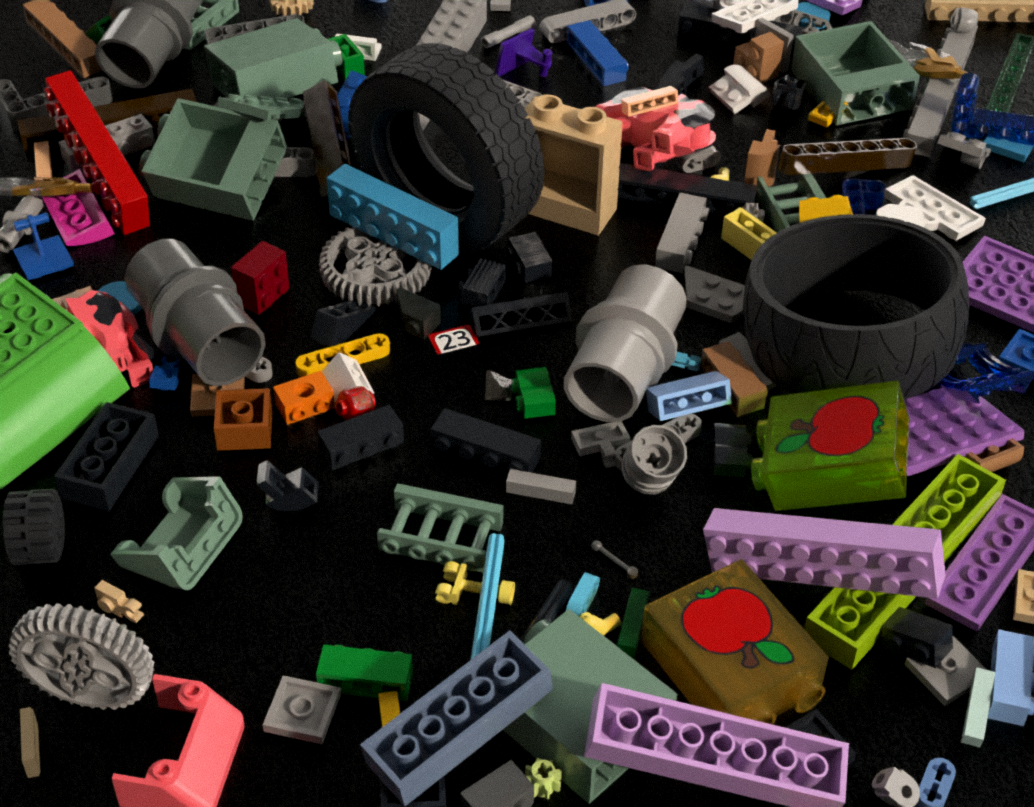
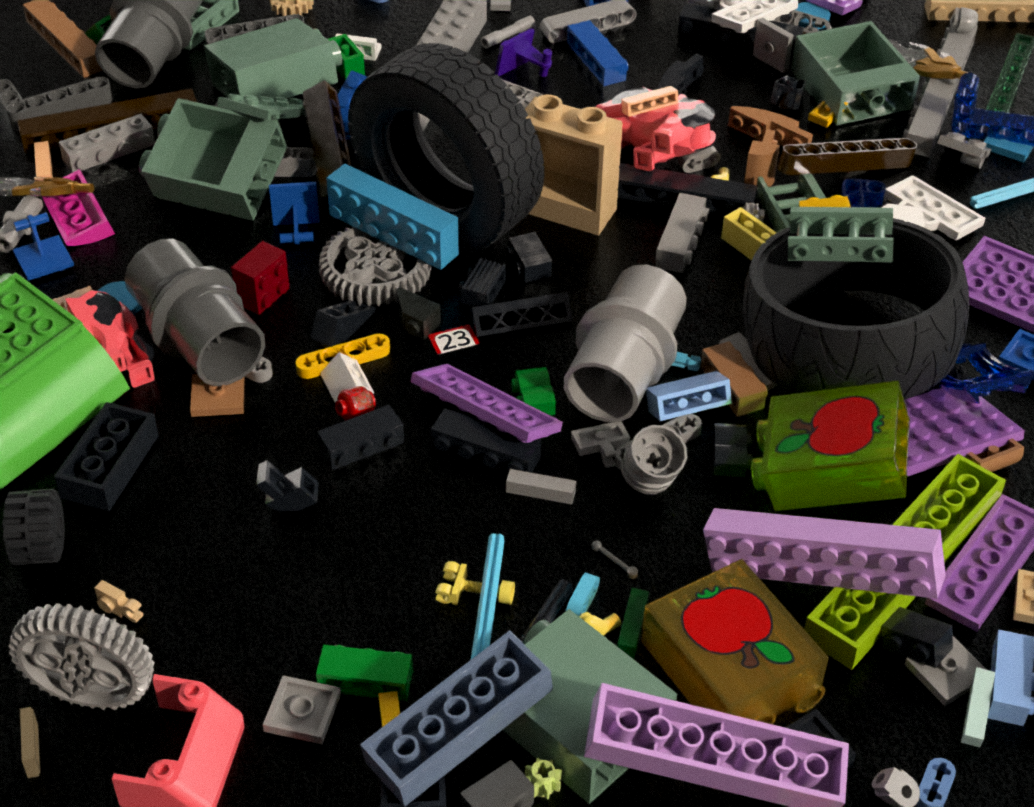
red brick [44,70,150,235] -> none
sand green windscreen [111,477,243,590] -> none
blue plate [149,356,181,391] -> none
dark orange brick [214,388,272,451] -> none
orange brick [273,371,335,425] -> none
sand green fence [377,483,503,573] -> none
clear smoke slope [485,370,512,401] -> none
light grey wing [684,265,745,323] -> none
white brick [709,65,770,114] -> none
medium nougat brick [733,32,784,84] -> none
none -> blue plate [269,182,320,244]
none -> medium lavender plate [411,364,563,443]
none -> medium nougat slope [728,106,813,146]
none -> sand green fence [788,207,893,262]

